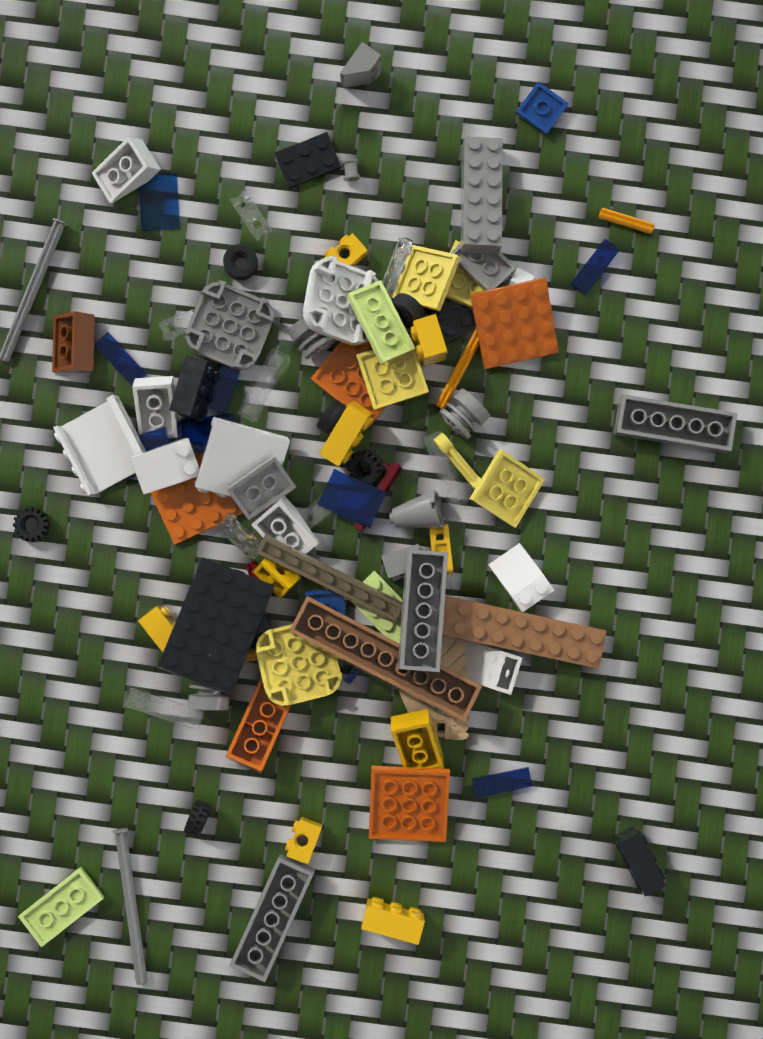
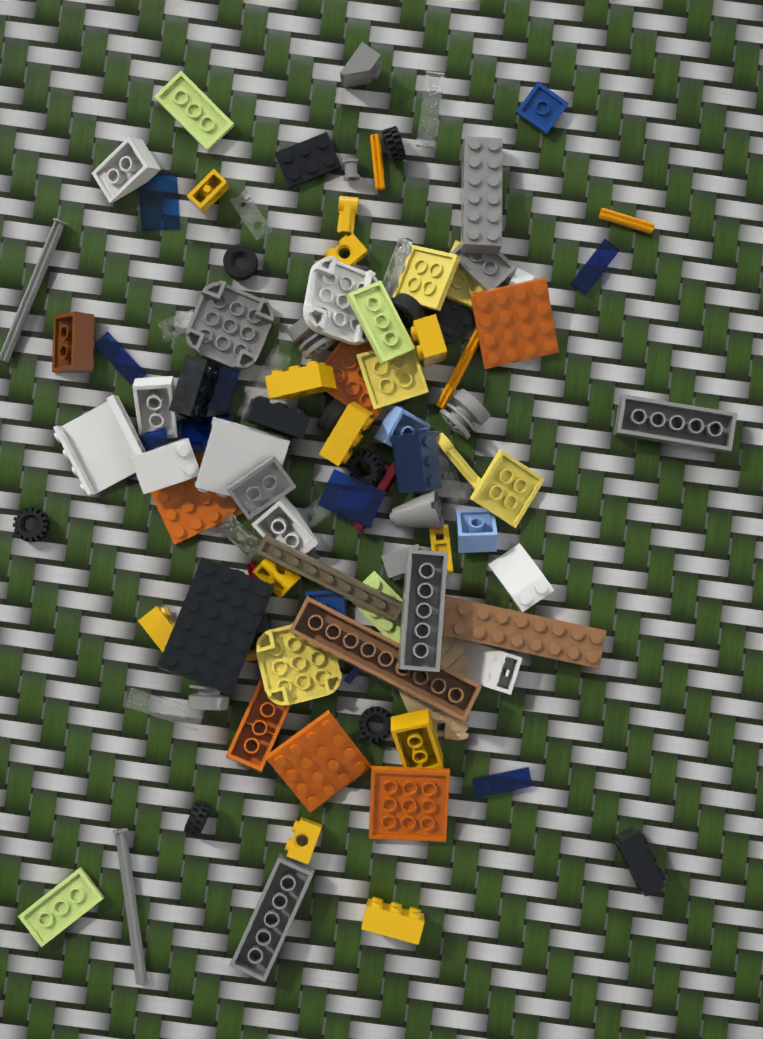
none -> yellowish green plate [154,71,234,152]
none -> yellow brick [187,169,230,214]
none -> black brick [244,395,310,439]
none -> yellow brick [265,361,337,401]
none -> orange plate [265,710,372,813]
none -> yellow piece [337,196,359,235]
none -> black tyre [359,706,392,742]
none -> light orange axle [370,134,385,190]
none -> light blue slope [374,405,431,448]
none -> black tyre [381,126,406,164]
none -> dark blue slope [391,429,442,493]
none -> clear plate [416,71,445,149]
none -> light blue slope [456,509,497,553]

